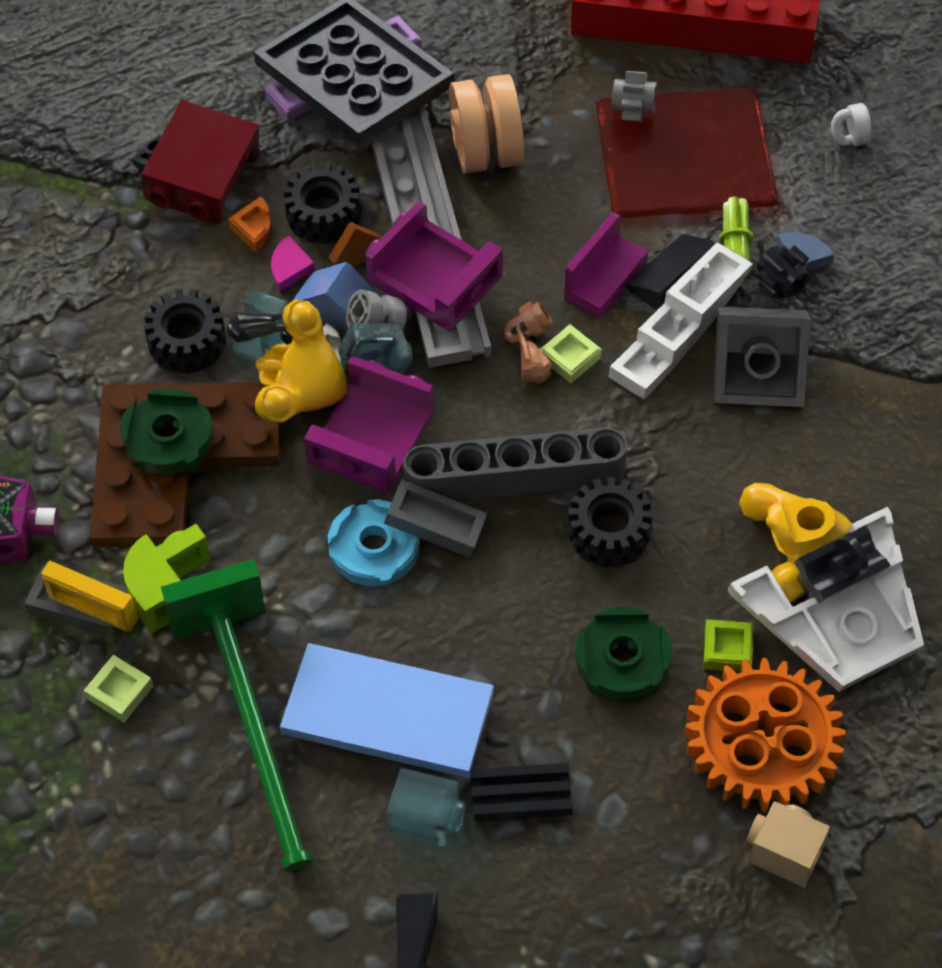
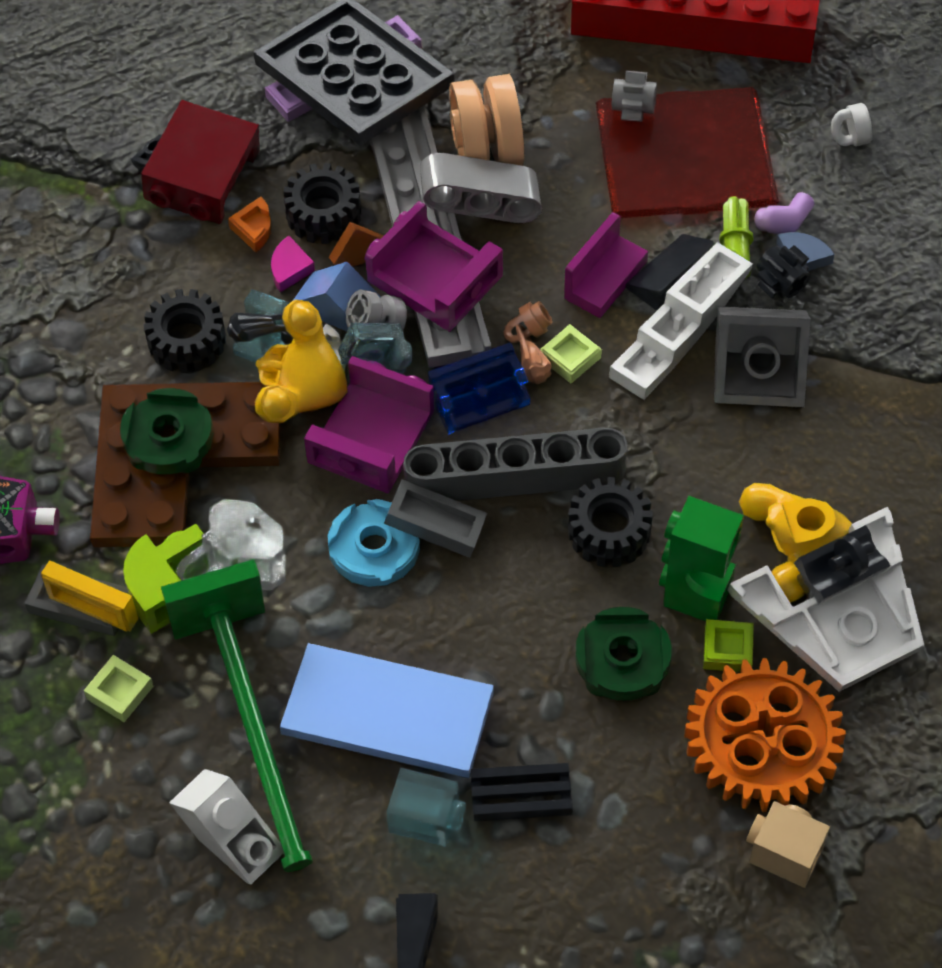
none -> white slope [169,769,284,885]
none -> clear hinge [176,499,286,591]
none -> light grey beam [420,153,542,223]
none -> clear blue hinge [428,342,530,434]
none -> green arch [659,496,744,621]
none -> lavender arm [754,192,814,234]

